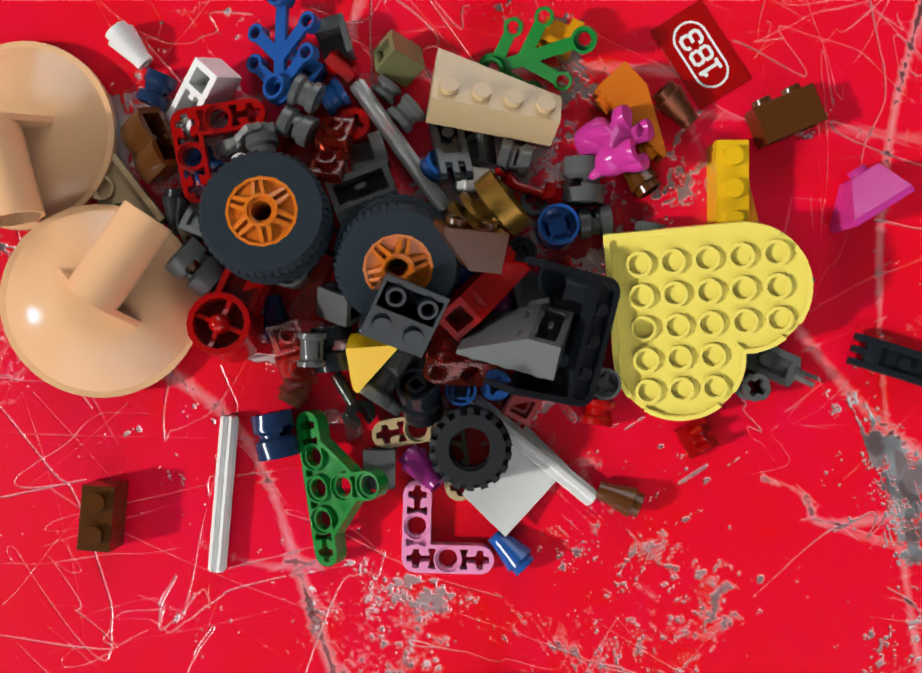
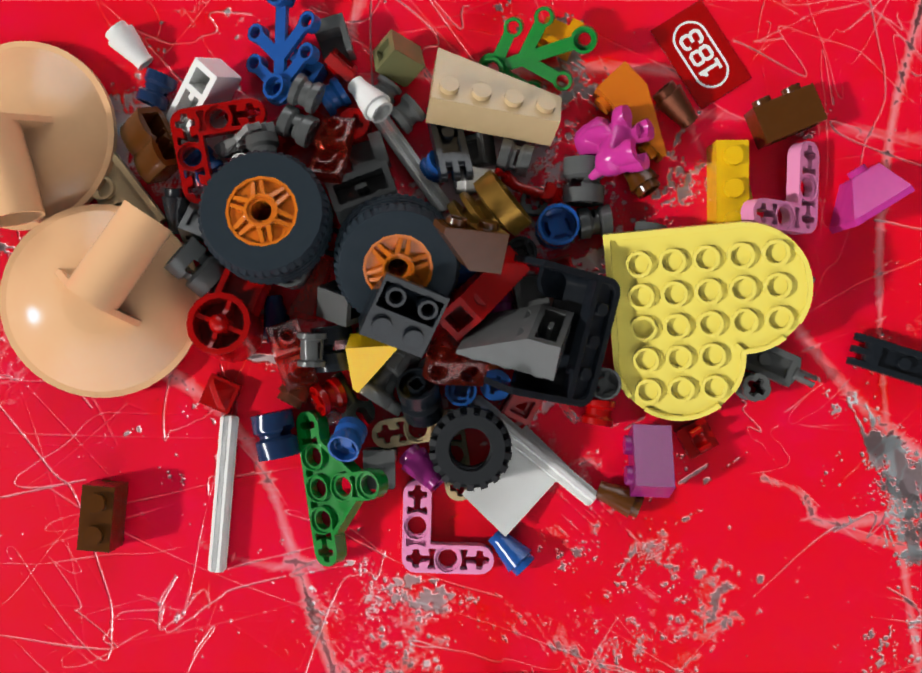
none -> red tile [199,373,243,415]
none -> red wheel [309,377,348,416]
none -> blue wheel [327,416,368,462]
none -> white cone [348,76,393,123]
none -> magenta brick [623,424,676,498]
none -> bright pink beam [740,141,820,235]

